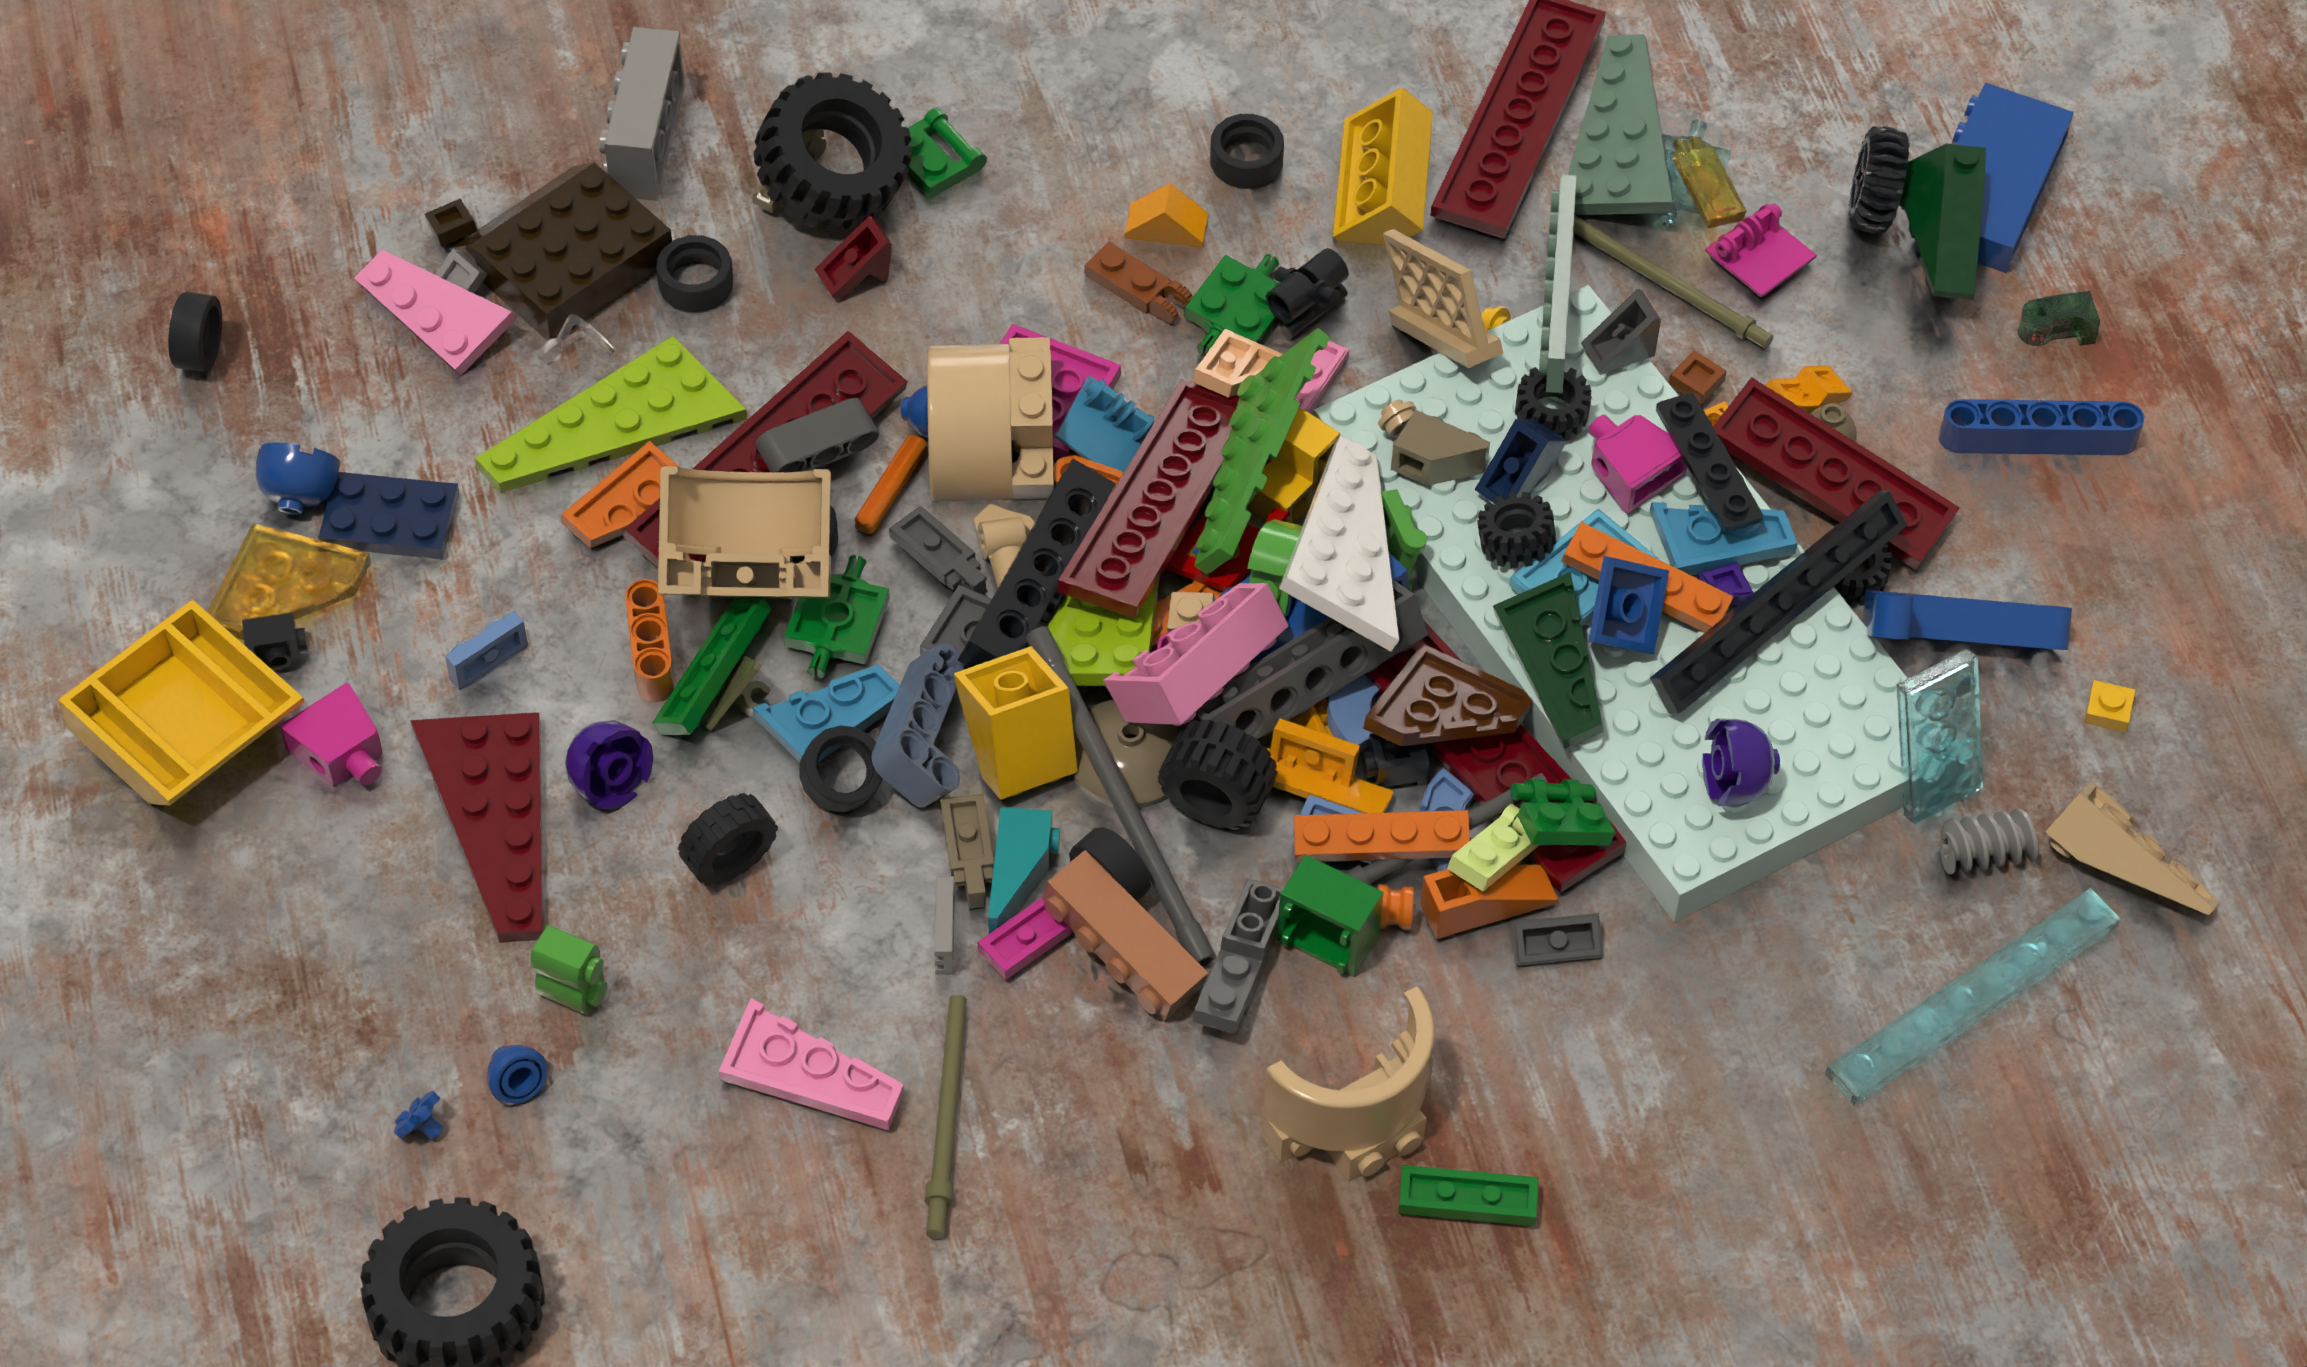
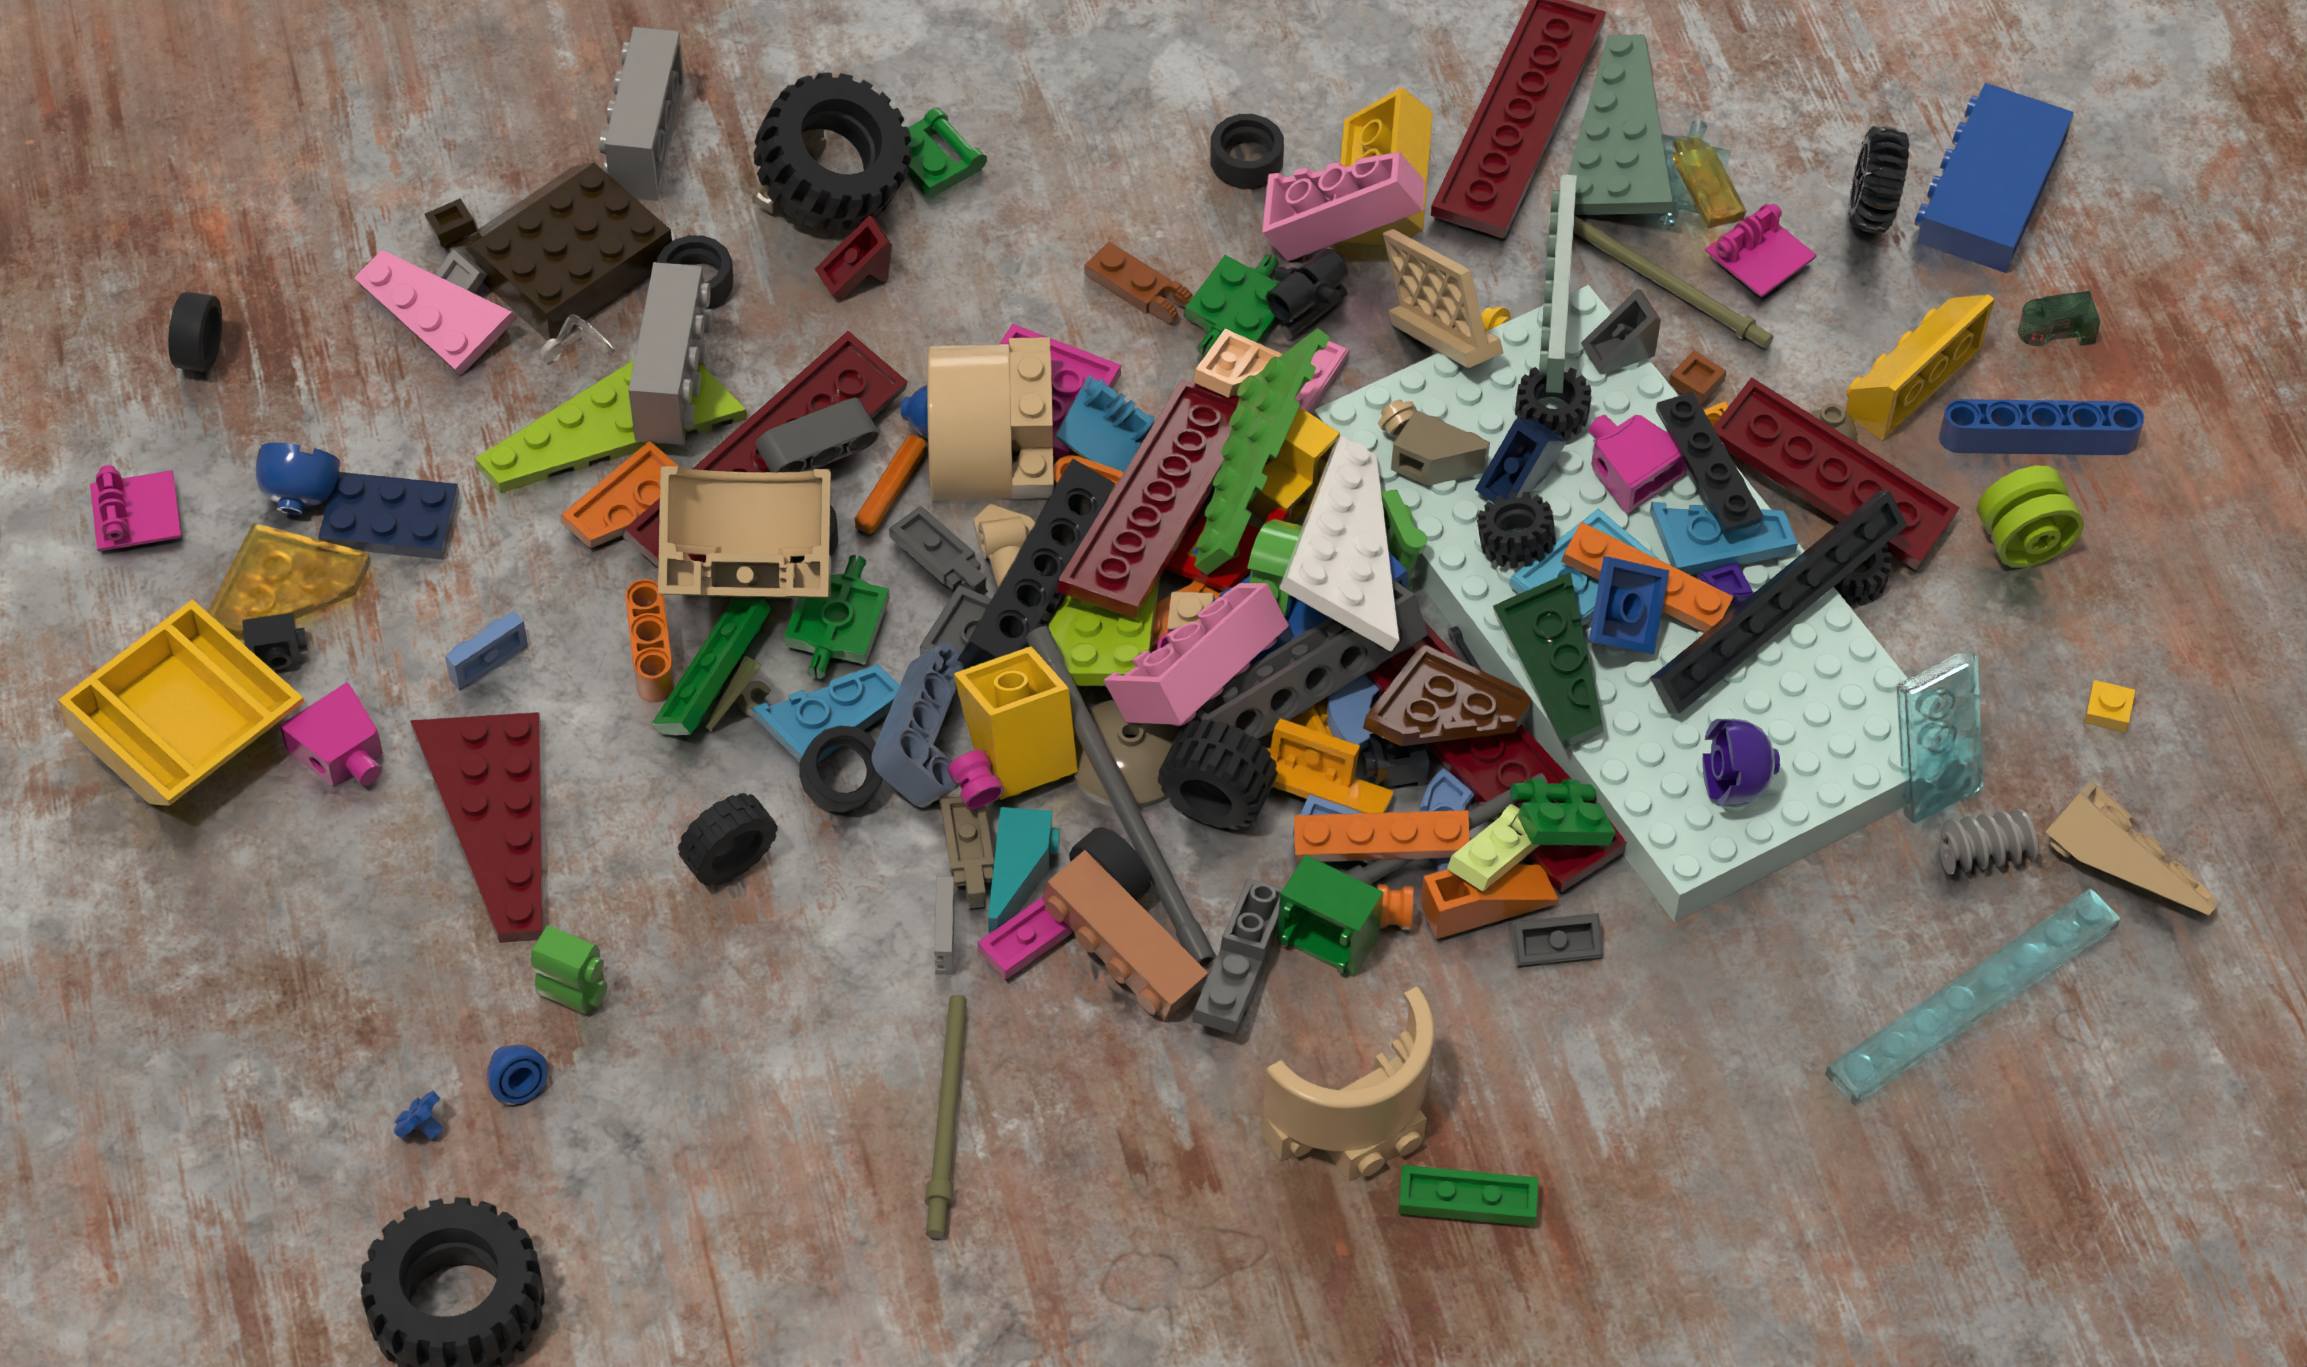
dark purple cylinder [565,720,654,809] -> none
bright pink wing [719,998,904,1130] -> none
light orange slope [1125,183,1208,248] -> none
light orange slope [1766,365,1853,413] -> none
blue beam [1863,590,2072,650] -> none
dark green wedge [1900,143,1986,300] -> none
none -> dark pink hinge [90,465,182,551]
none -> light grey brick [628,262,713,445]
none -> dark pink wheel [947,750,1004,810]
none -> bright pink wedge [1262,152,1425,261]
none -> black hinge [1448,626,1482,671]
none -> yellow slope [1845,294,1994,441]
none -> lime wheel [1976,465,2085,568]

